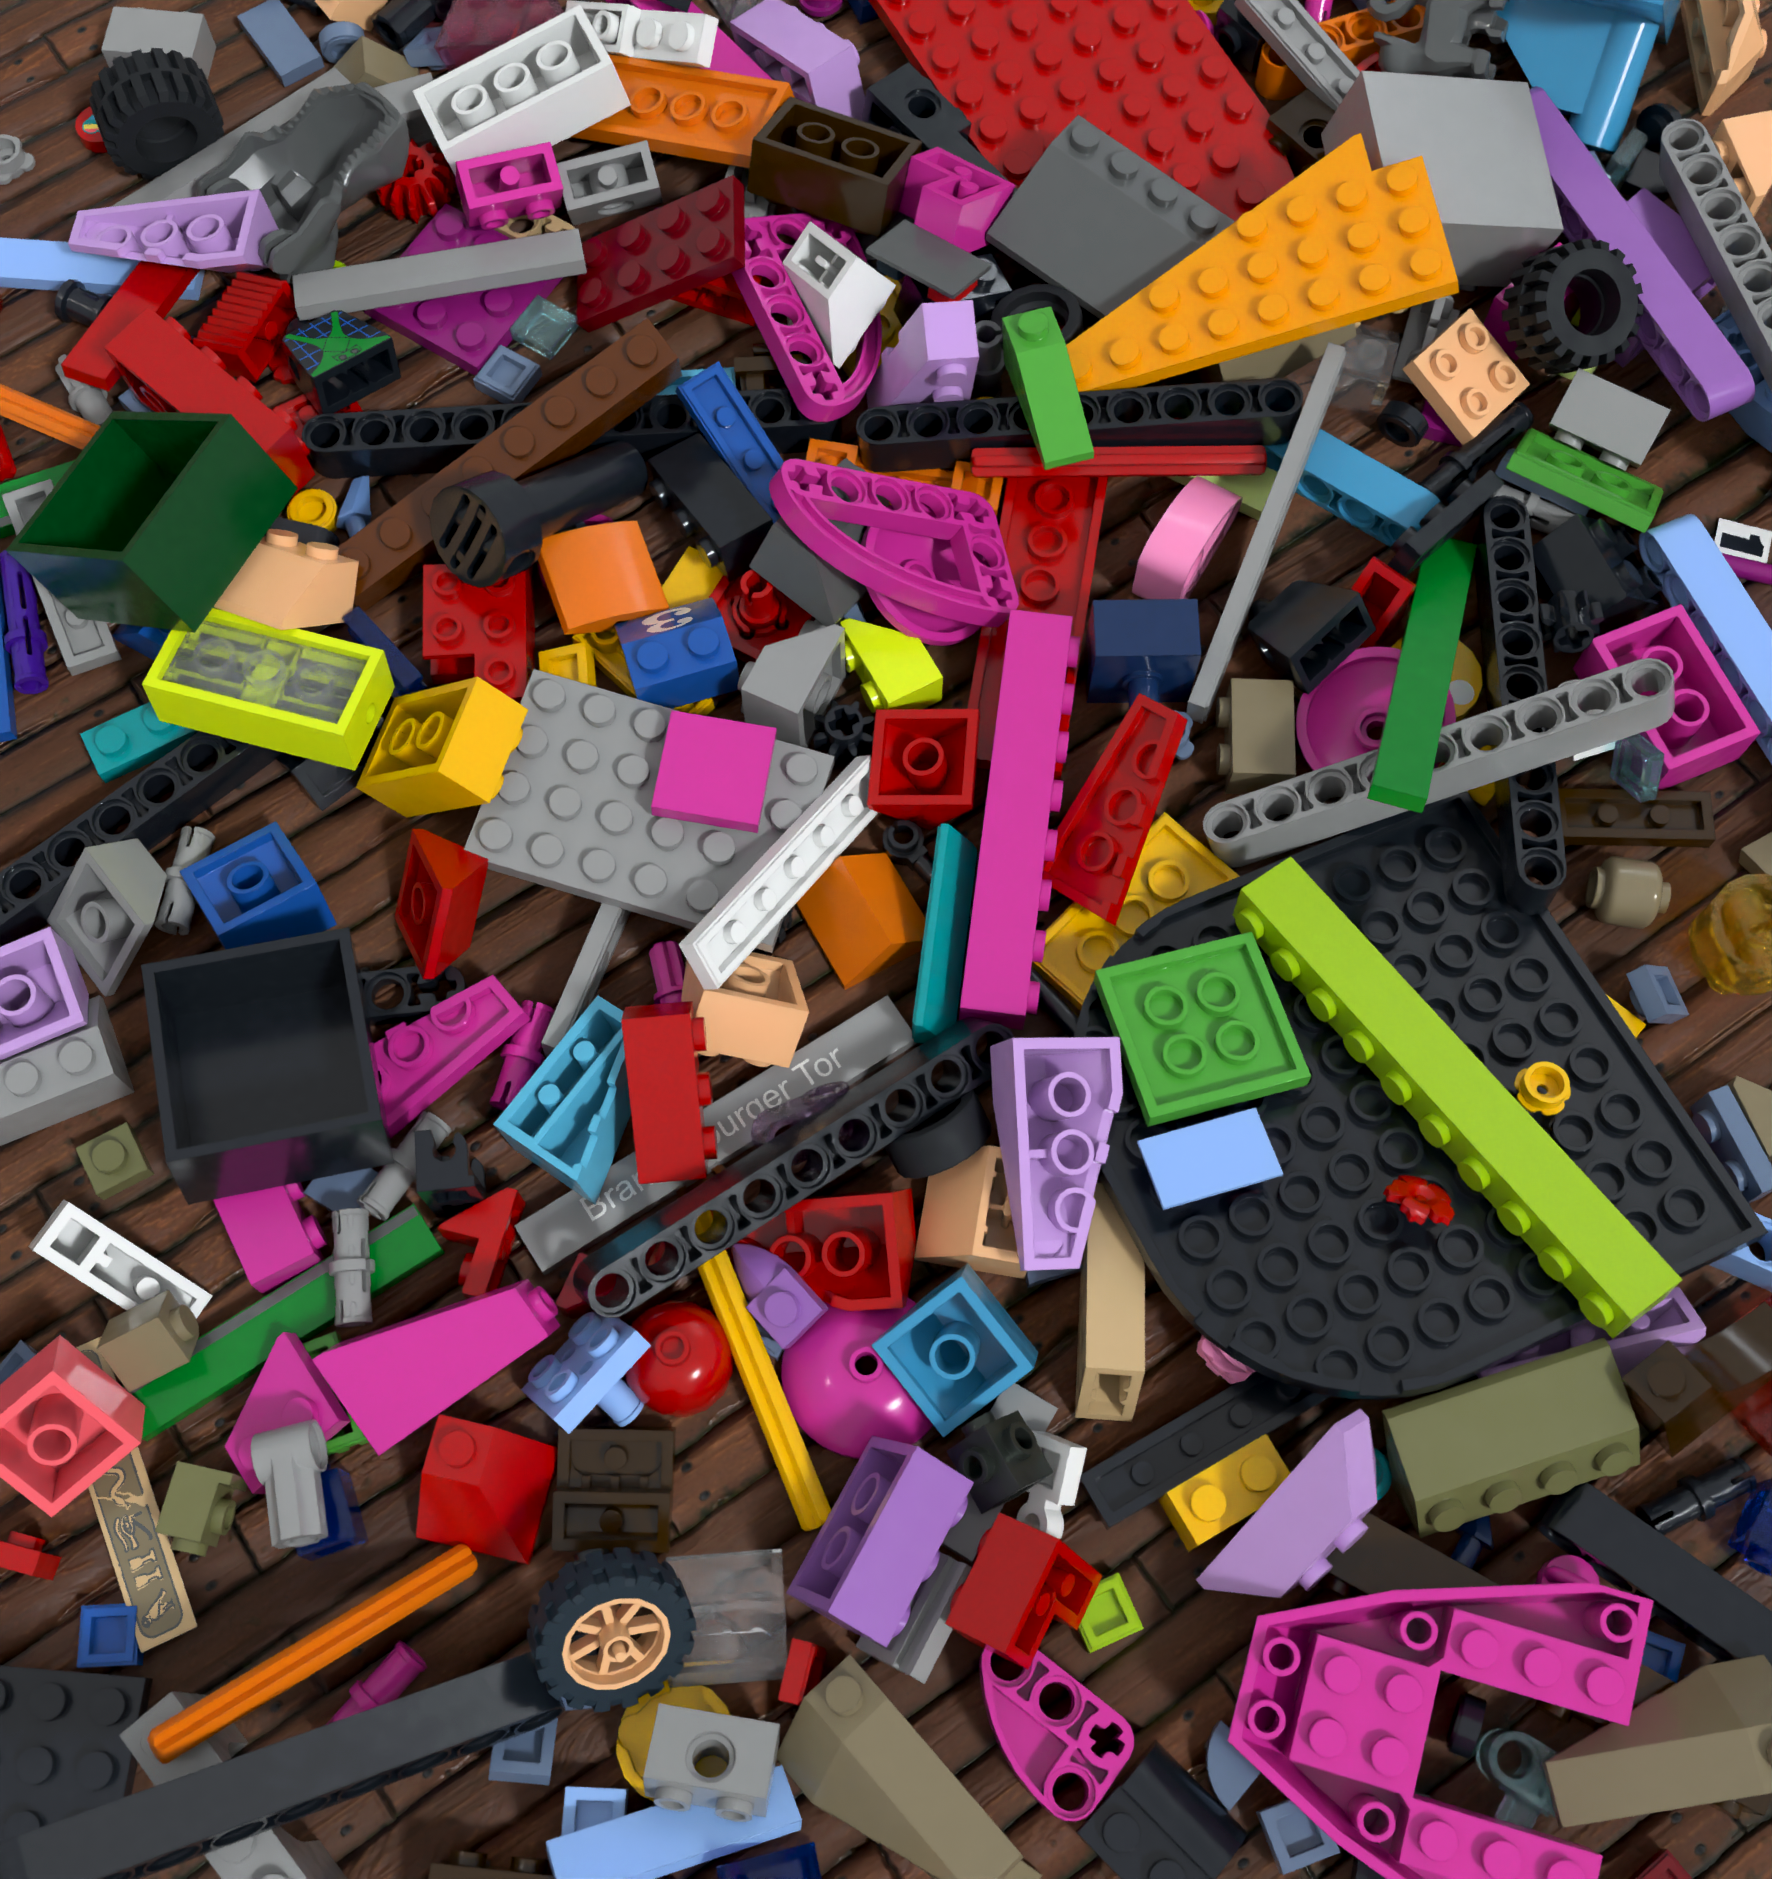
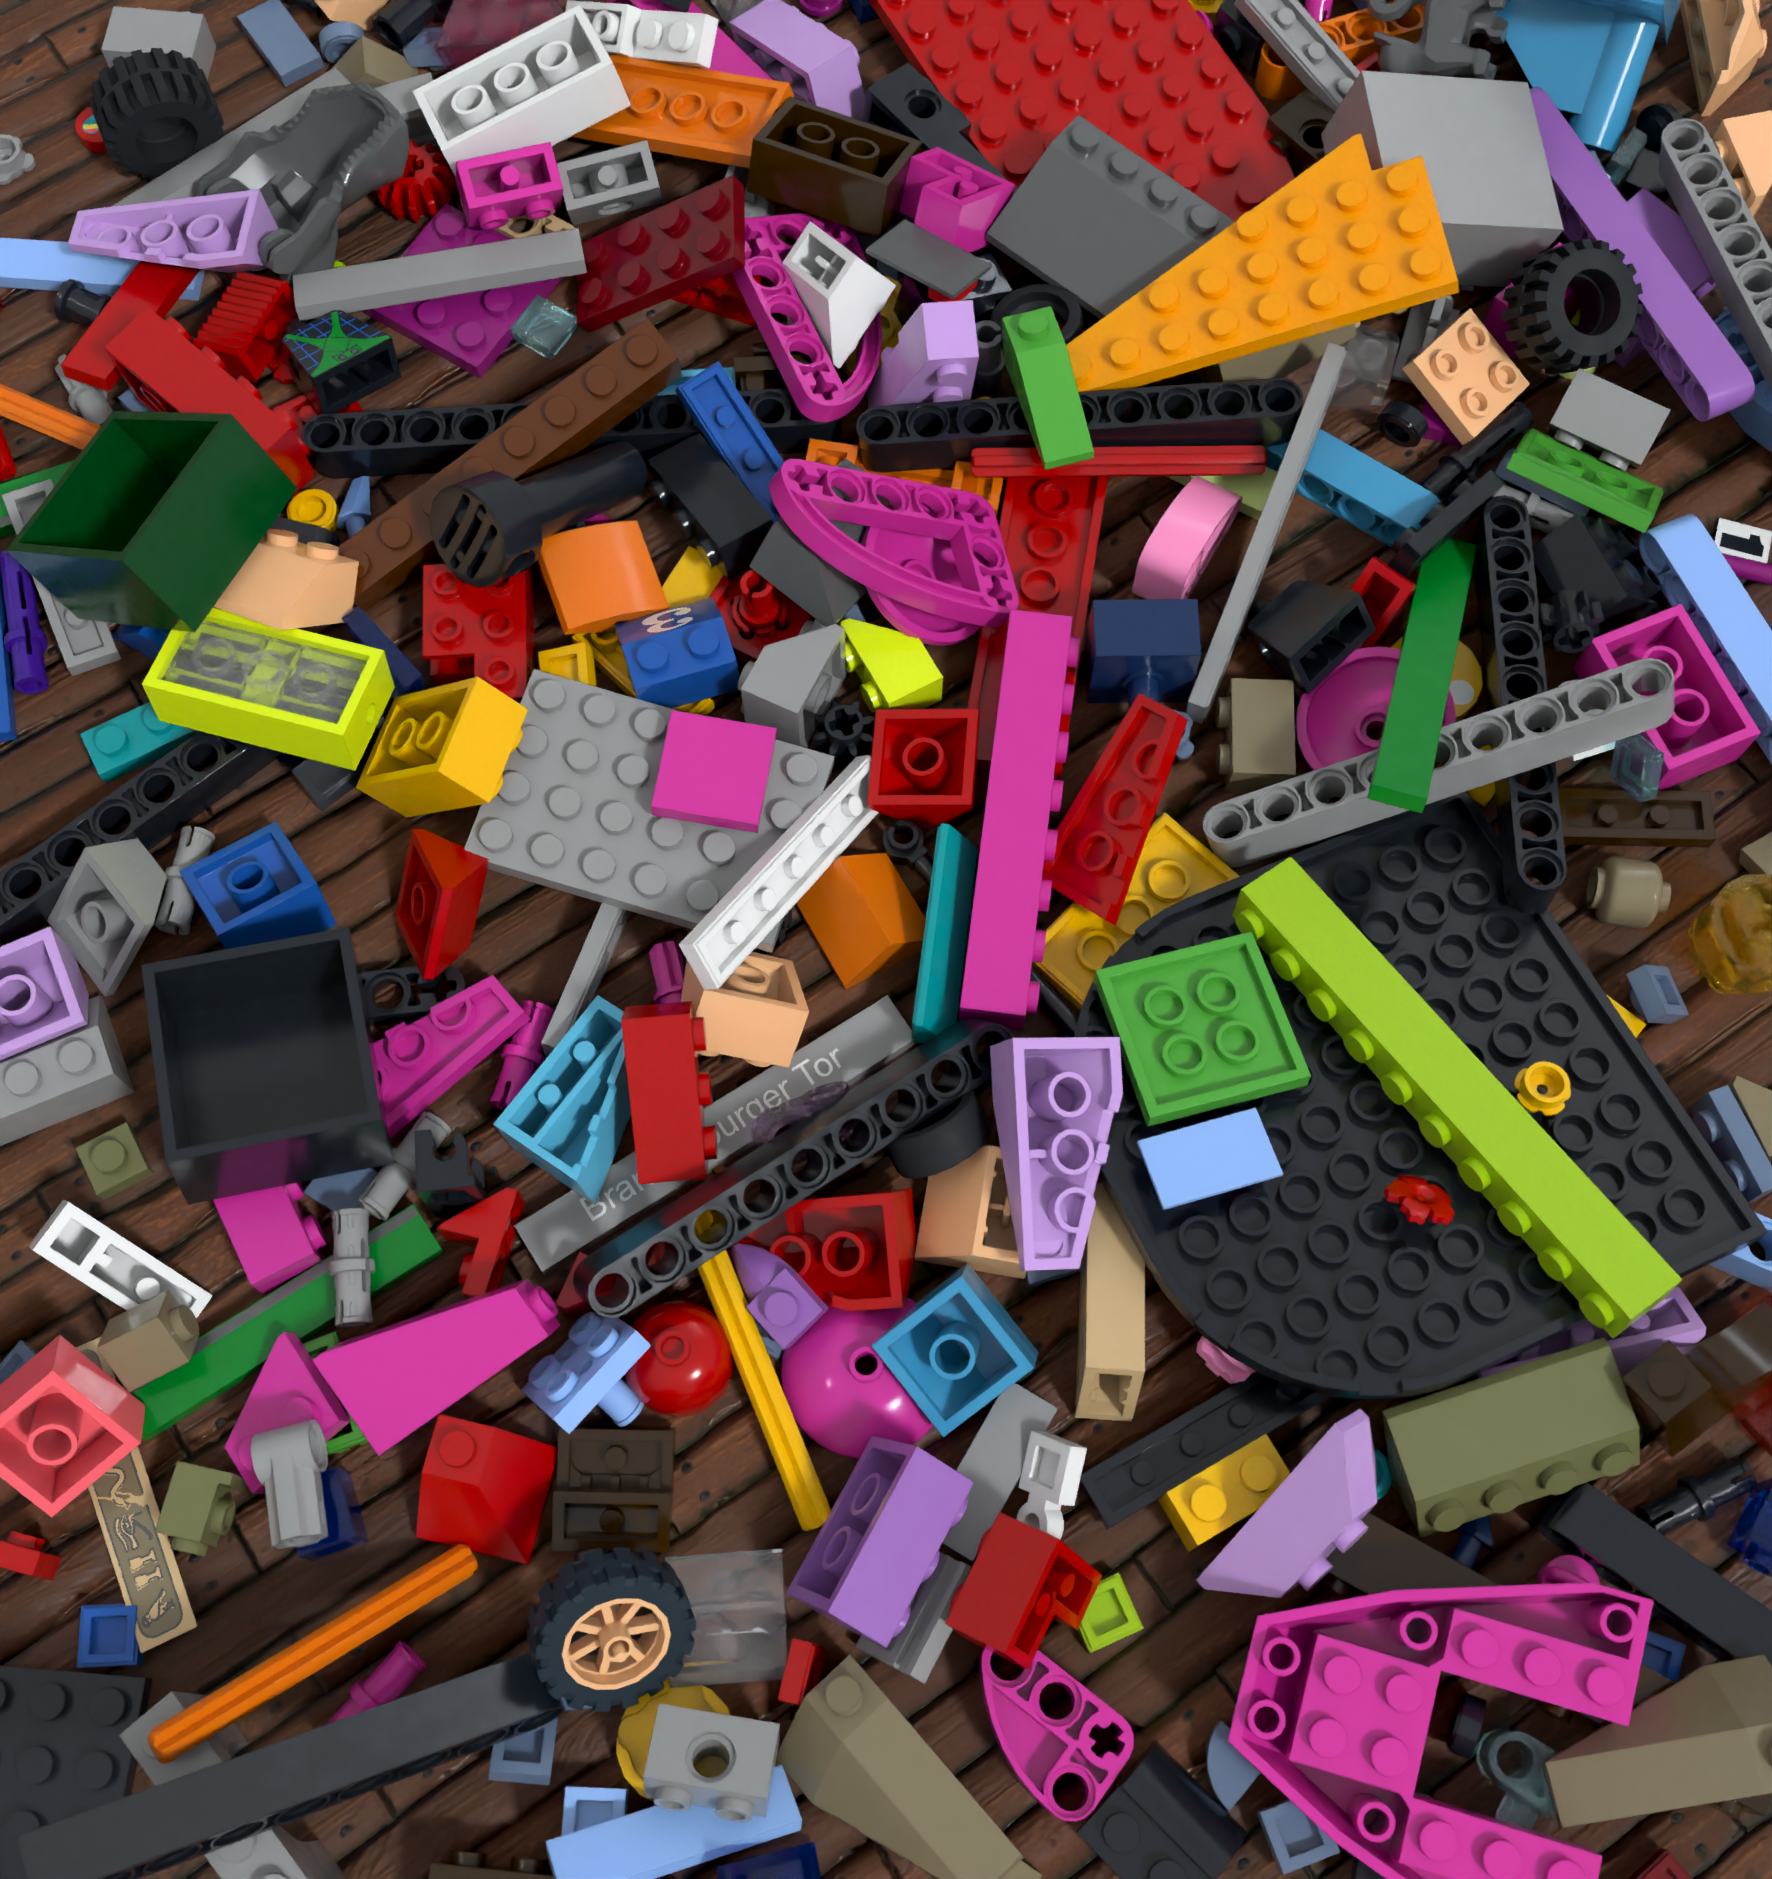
sand blue tile [473,344,542,404] -> none
pearl dark grey brick [946,1410,1054,1514] -> none

